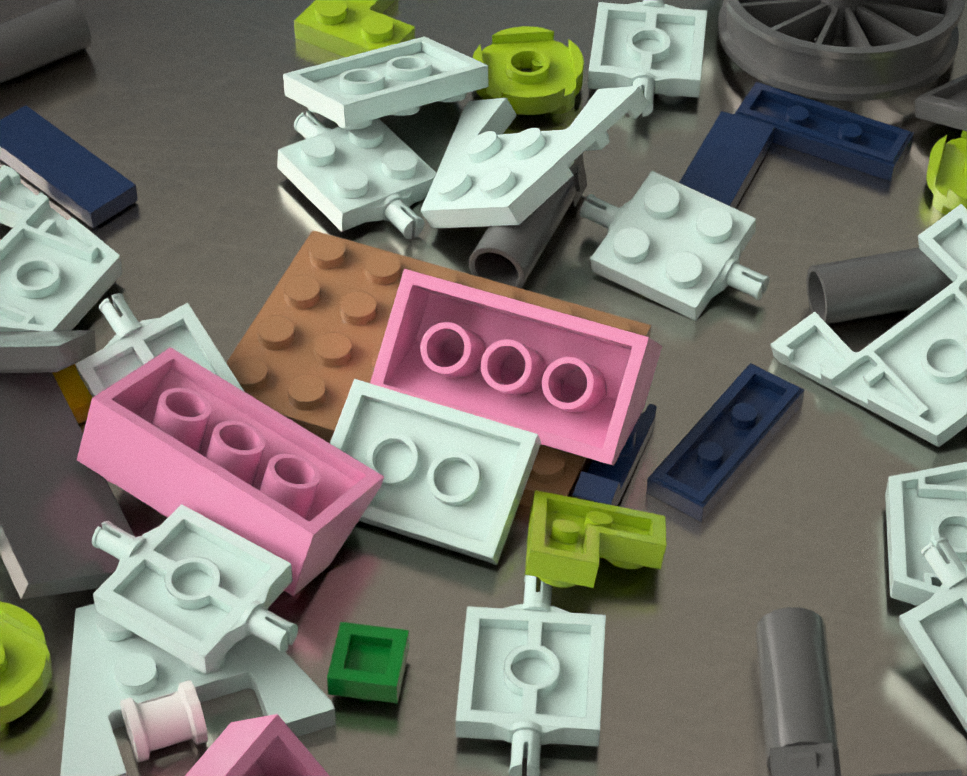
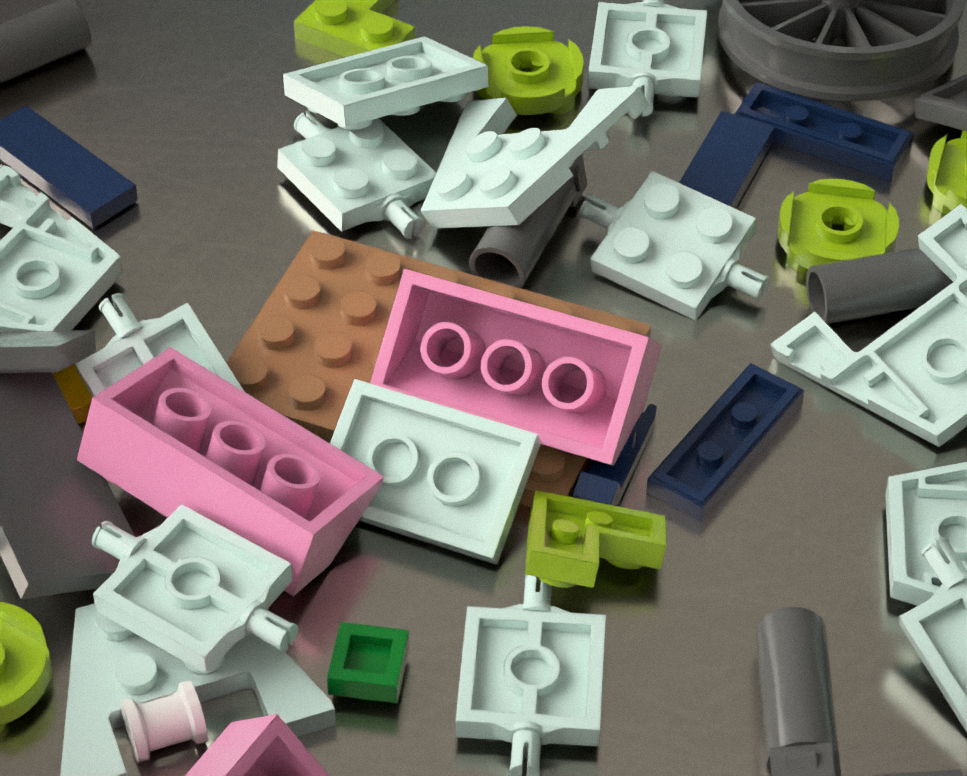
none -> lime plate [777,179,899,274]

